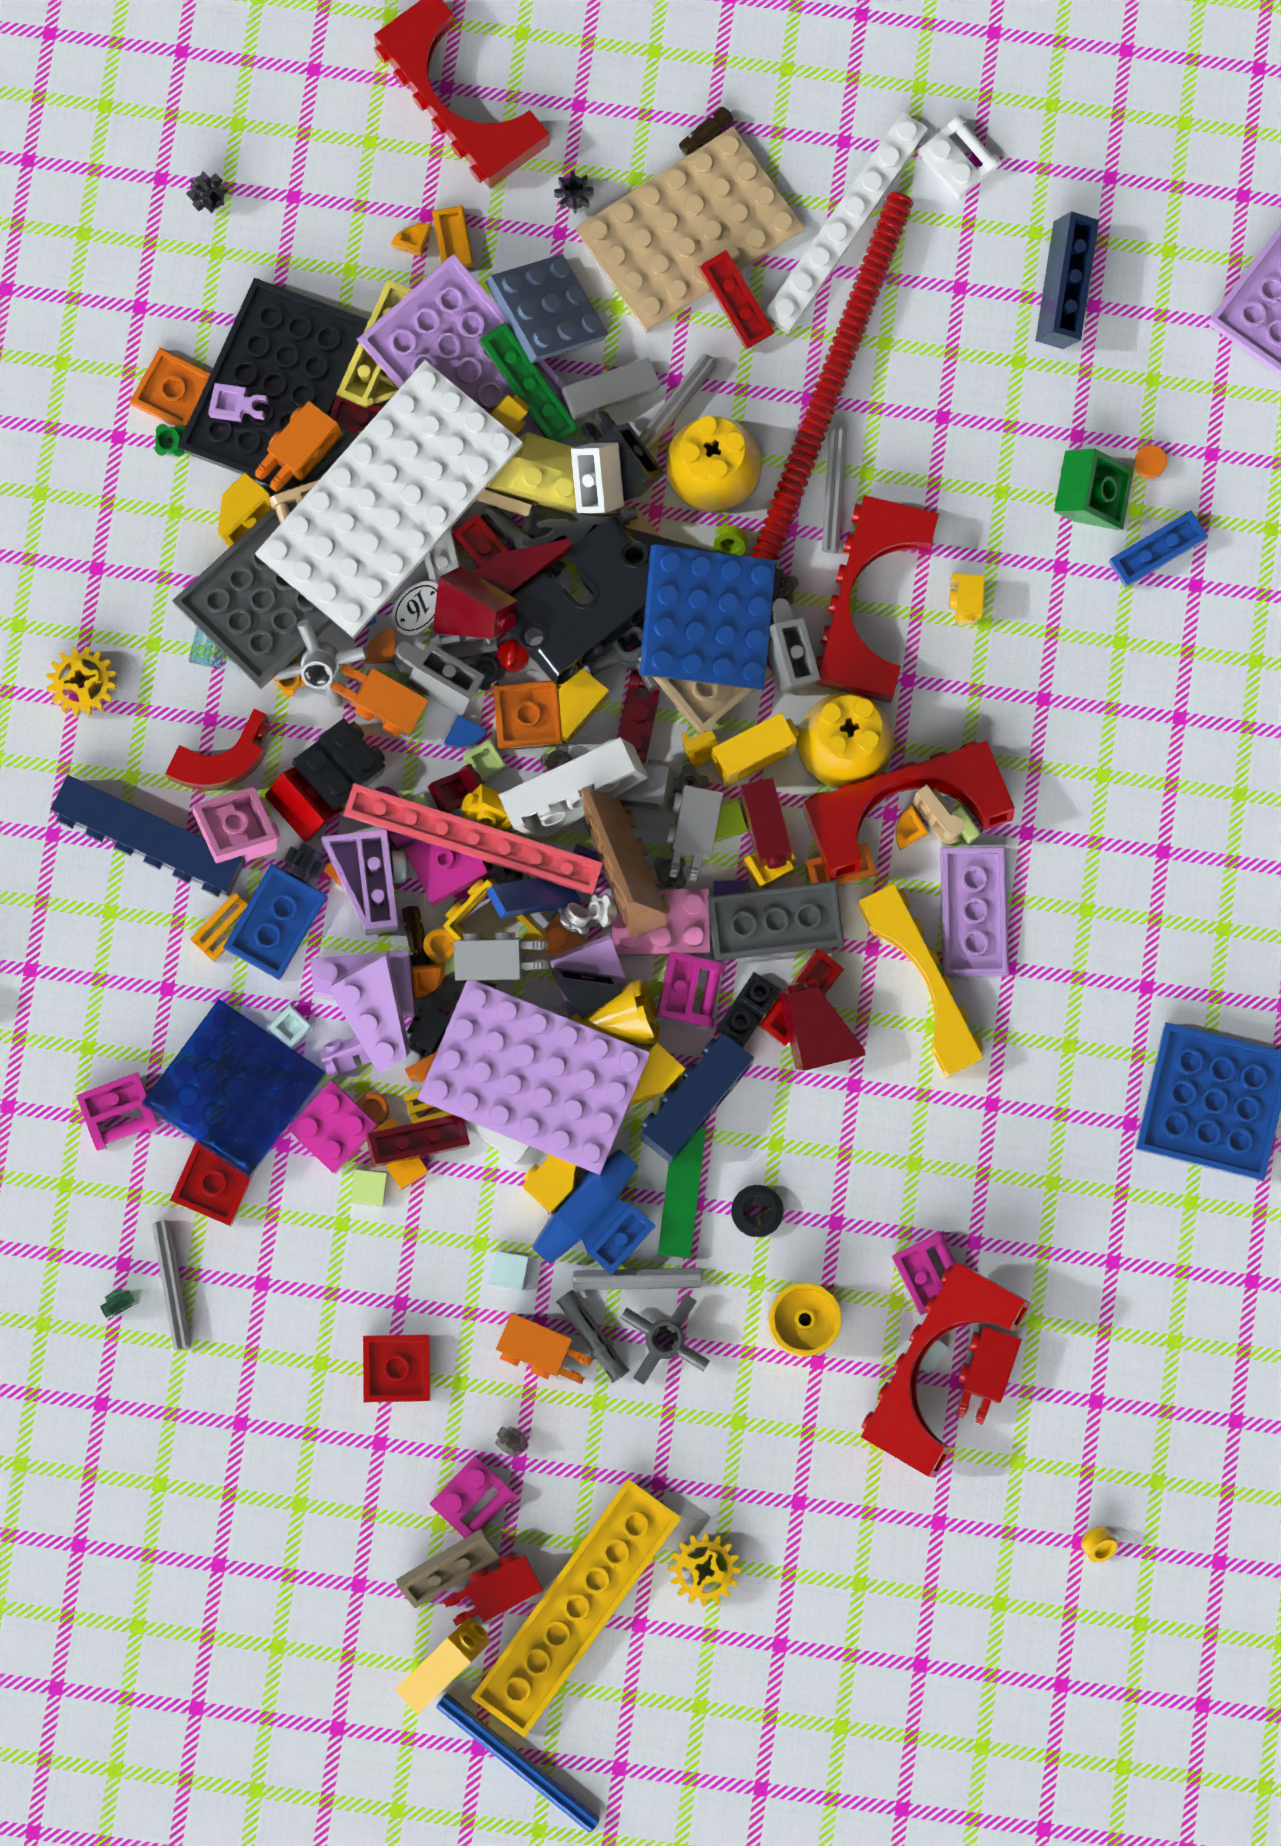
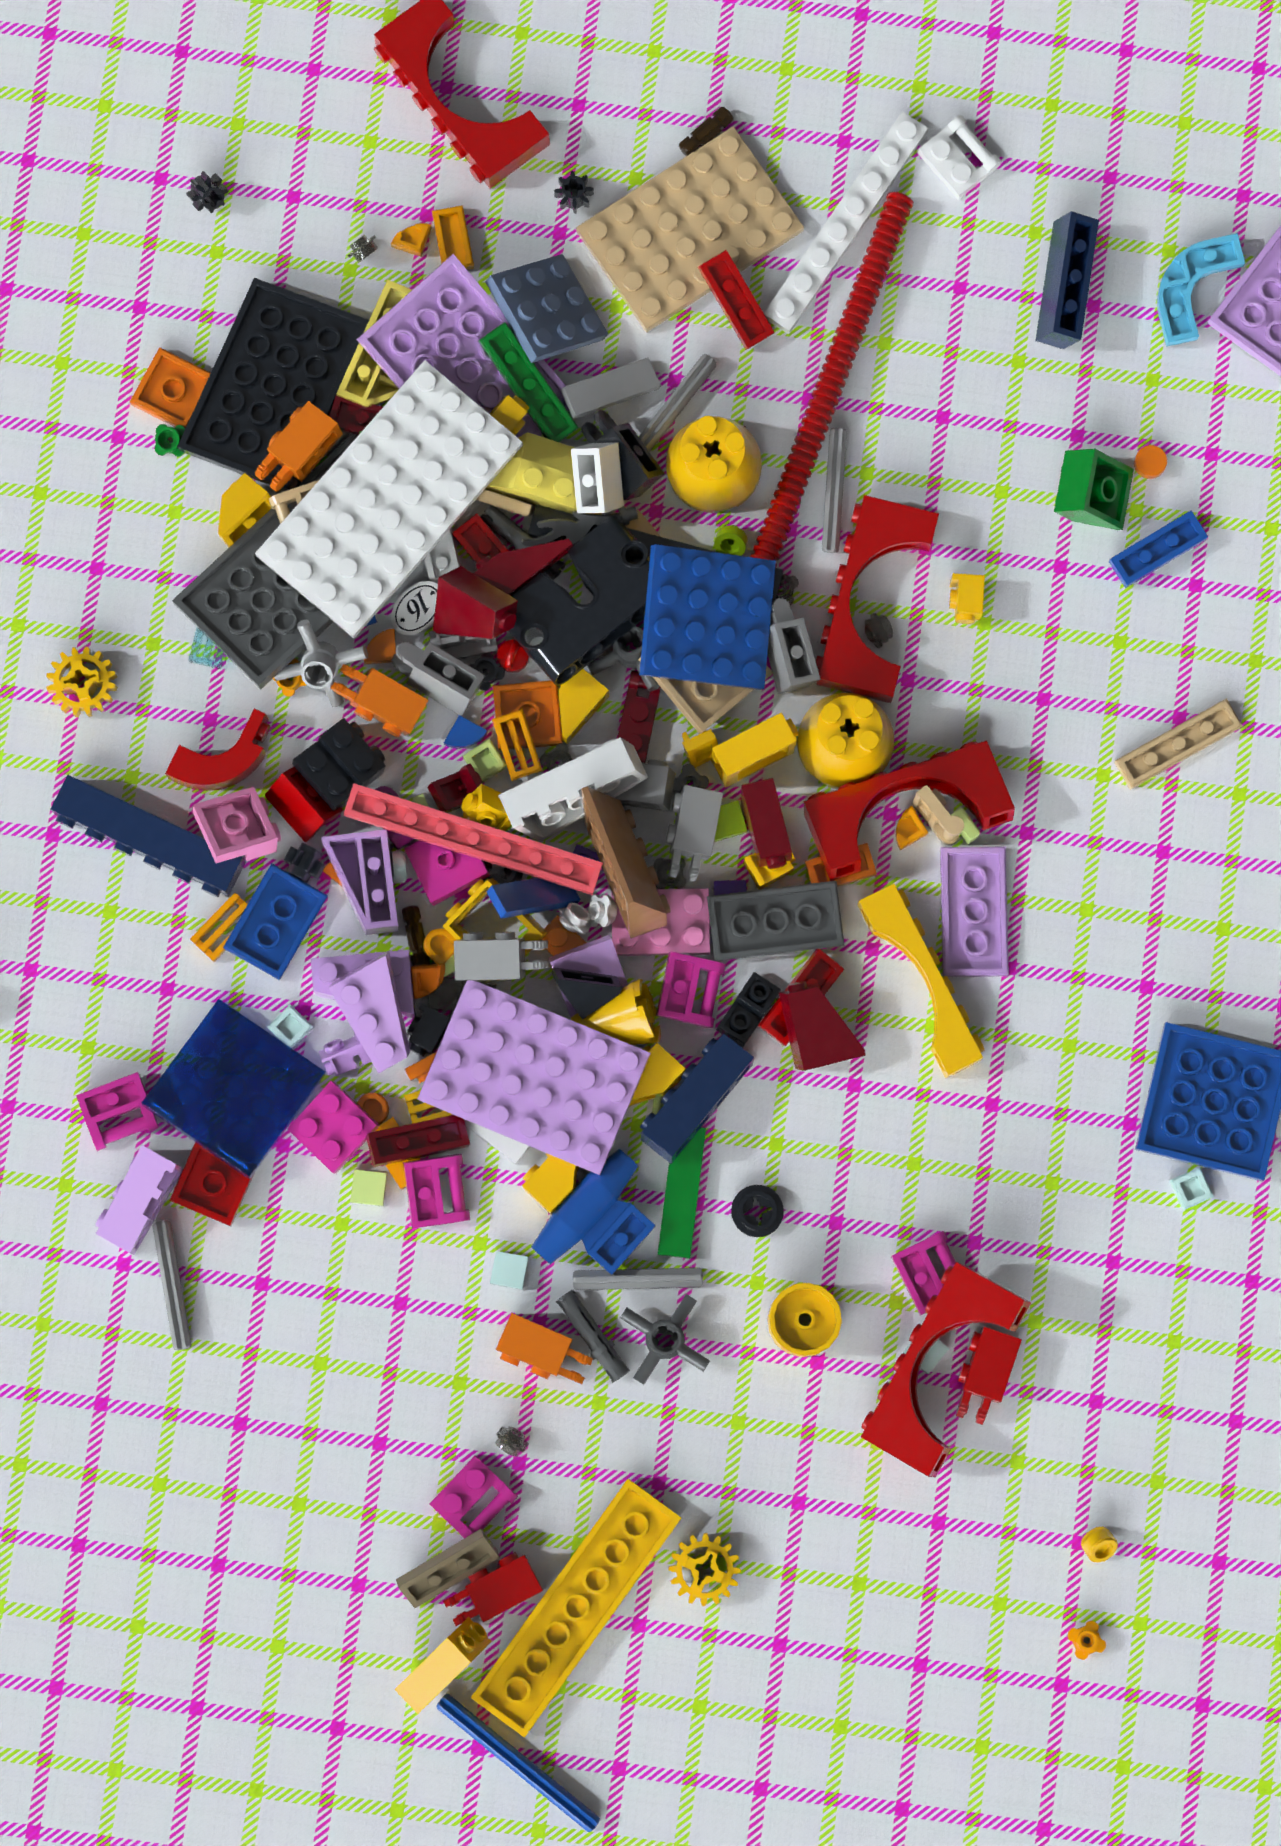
clear green plate [100,1288,139,1319] -> none
lavender plate [208,383,269,422] -> none
red plate [363,1334,430,1403] -> none
none -> lavender wedge [96,1145,183,1255]
none -> clear smoke plate [347,234,378,263]
none -> dark pink plate [403,1154,470,1228]
none -> light orange tile [492,709,543,781]
none -> clear smoke plate [864,613,893,648]
none -> light orange plate [1067,1621,1106,1660]
none -> tan tile [1114,698,1243,790]
none -> medium azure plate [1157,233,1245,347]
none -> light aqua tile [1169,1167,1214,1210]

